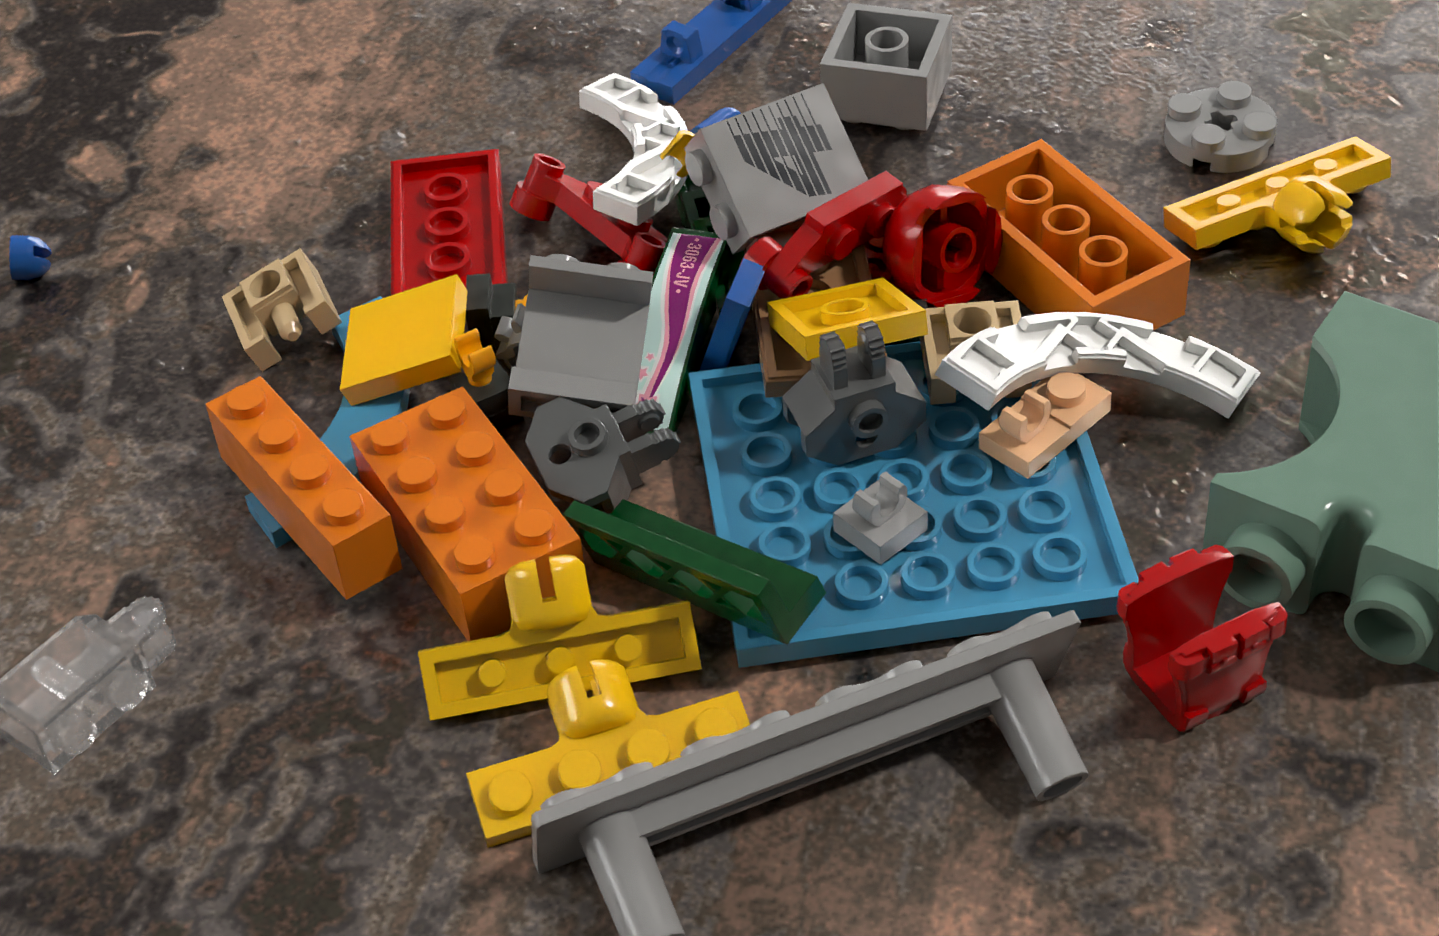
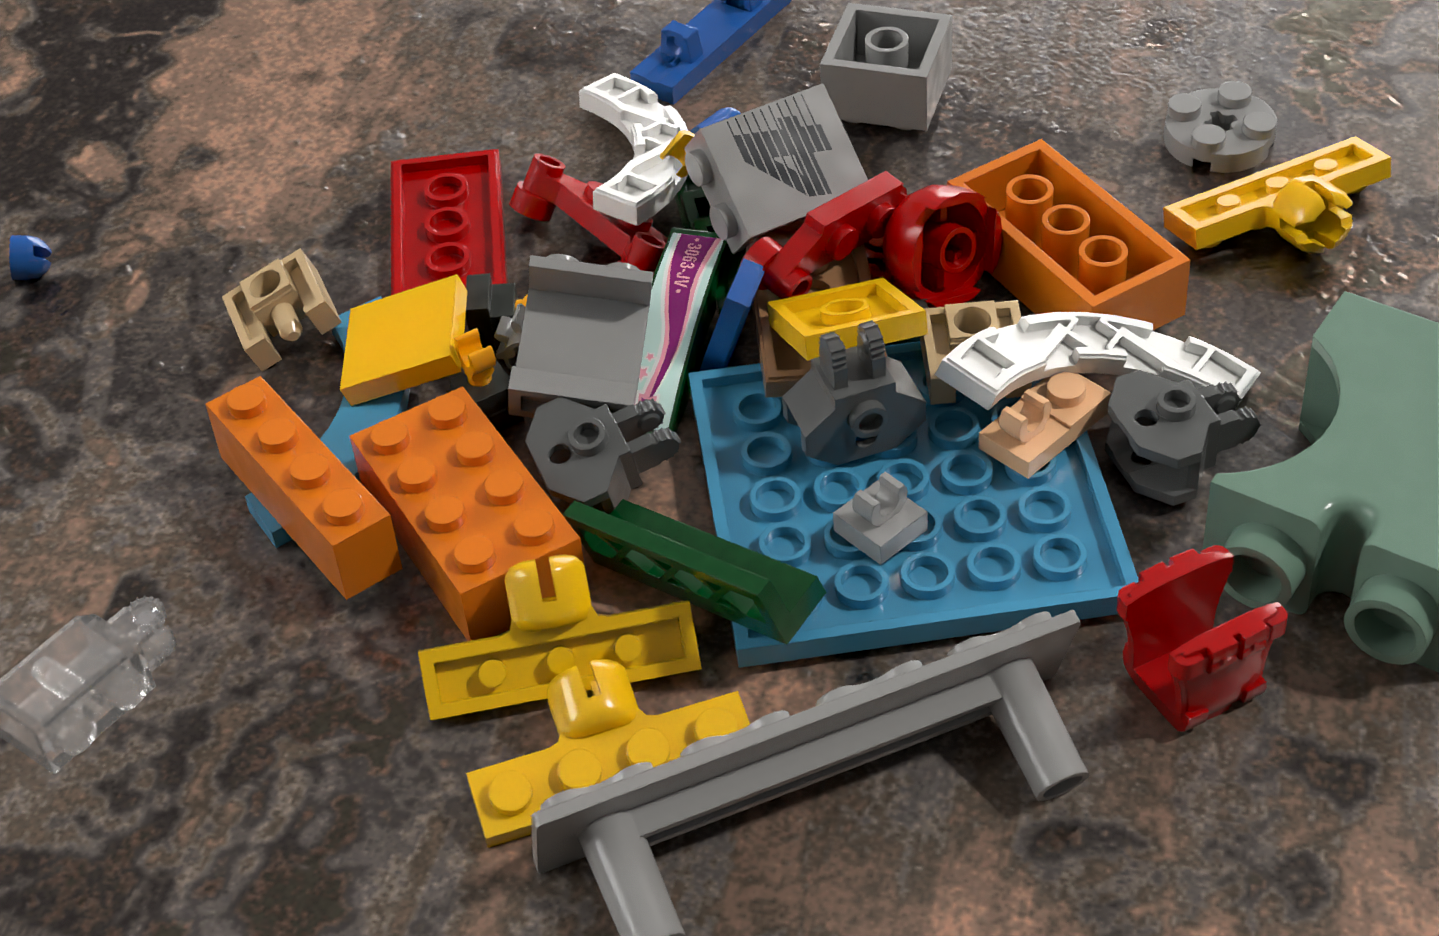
none -> dark grey hinge [1105,370,1261,506]

